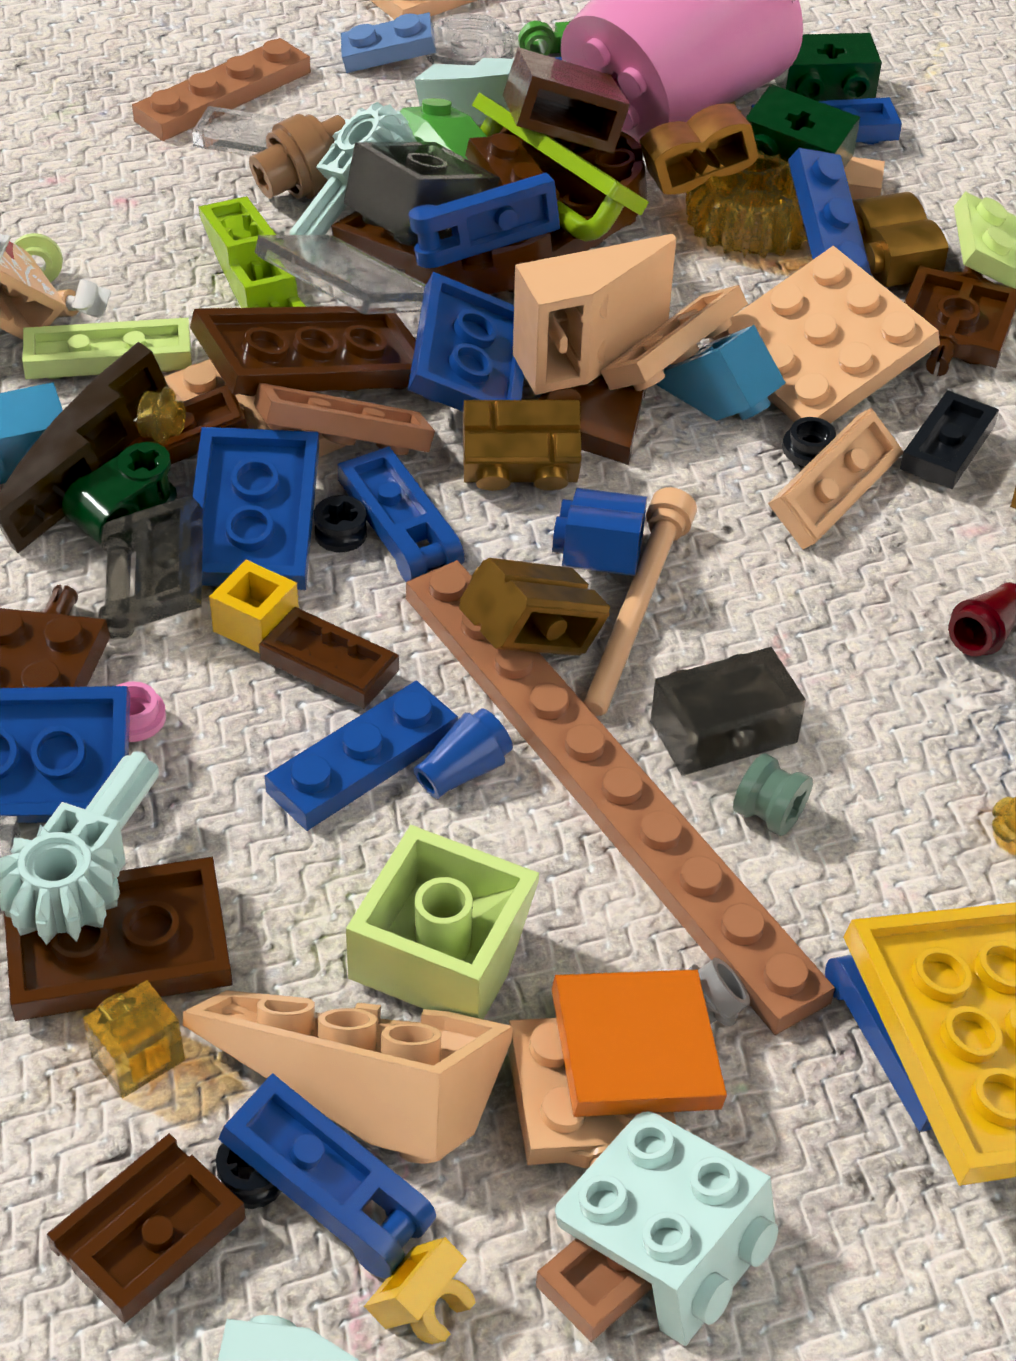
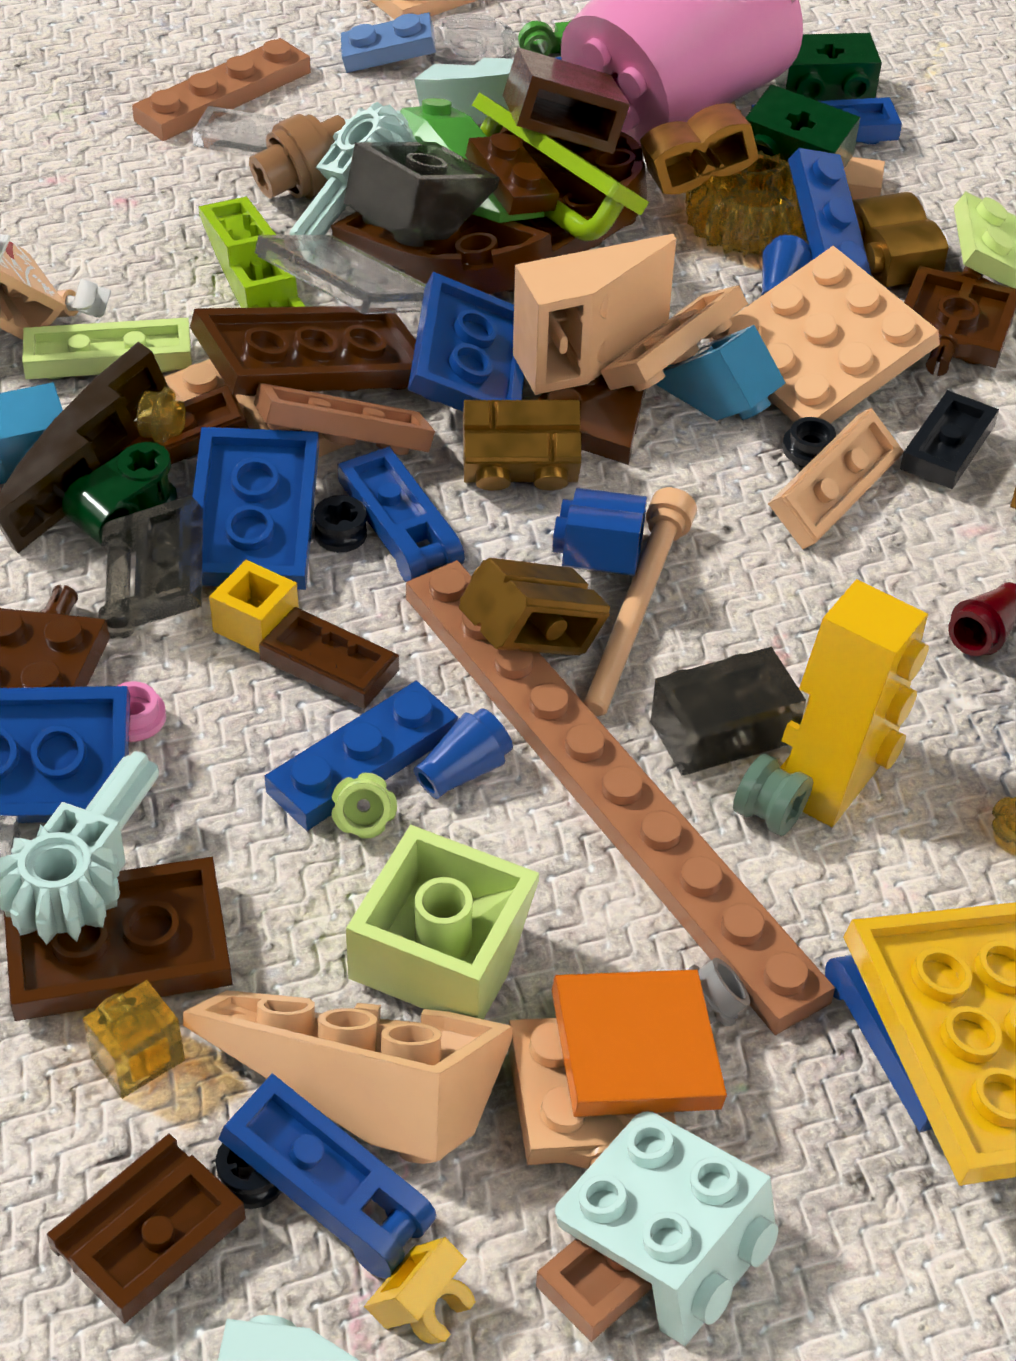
yellowish green plate [14,233,63,283] -> none
blue plate [408,173,560,268] -> none
none -> yellowish green plate [331,772,397,839]
none -> blue cone [760,235,813,297]
none -> yellow wedge [780,579,929,828]

